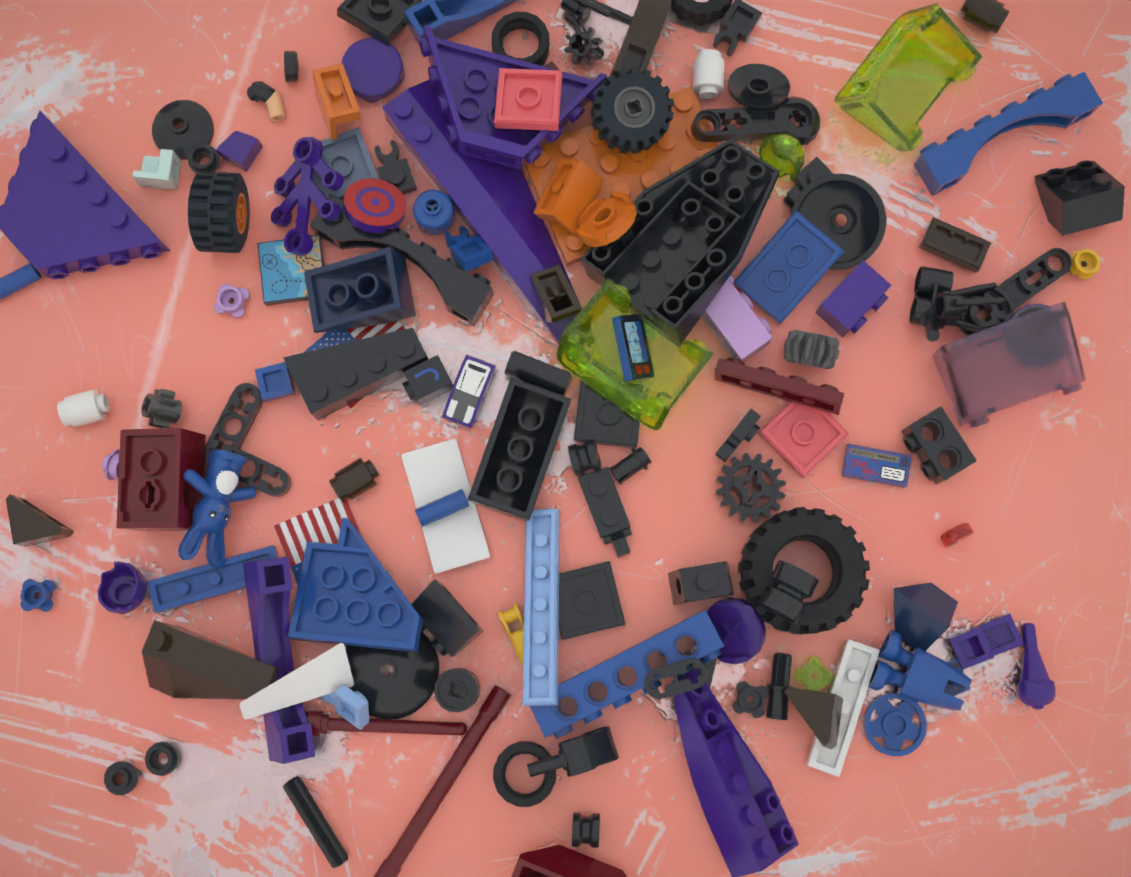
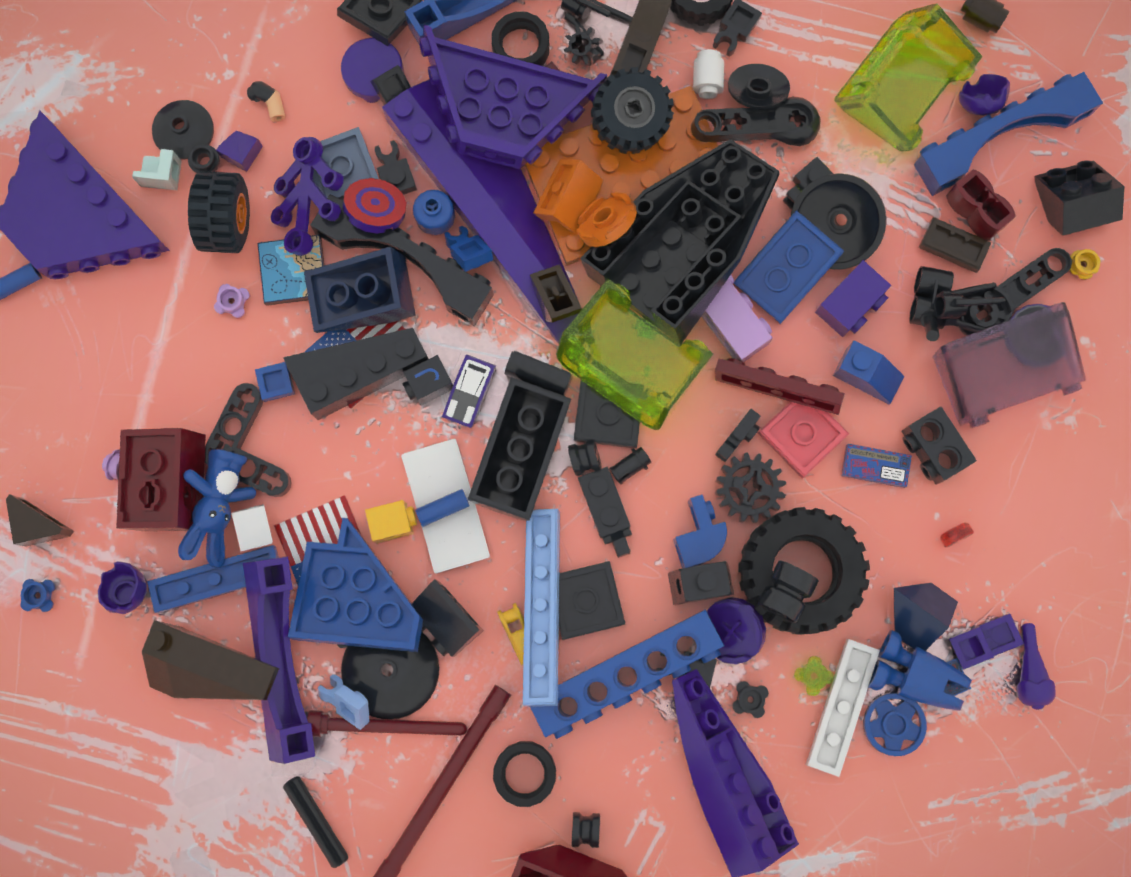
white brick [57,389,110,427] -> none
black plate [104,761,139,795] -> none
dark grey gear [141,388,182,428] -> none
black plate [145,742,179,776] -> none
white sticker [239,643,354,719] -> none
black tile [284,51,299,82] -> none
orange panel [312,63,361,141] -> none
dark brown brick [329,457,380,502] -> none
black wheel [434,668,481,713] -> none
coral tile [494,68,563,131] -> none
black beam [527,726,619,777] -> none
tile [612,314,655,382] -> none
black beam [644,658,708,699] -> none
clear neon green hair [759,133,805,181] -> none
black axle [766,652,793,720] -> none
dark grey gear [784,330,840,369] -> none
dark brown slope [784,687,843,749] -> none
none -> white panel [231,504,273,551]
none -> yellow brick [365,500,417,544]
none -> black tile [370,65,411,105]
none -> blue brick [673,494,727,568]
none -> blue slope [833,340,904,405]
none -> dark red brick [946,169,1016,241]
none -> dark purple hair [959,74,1010,116]

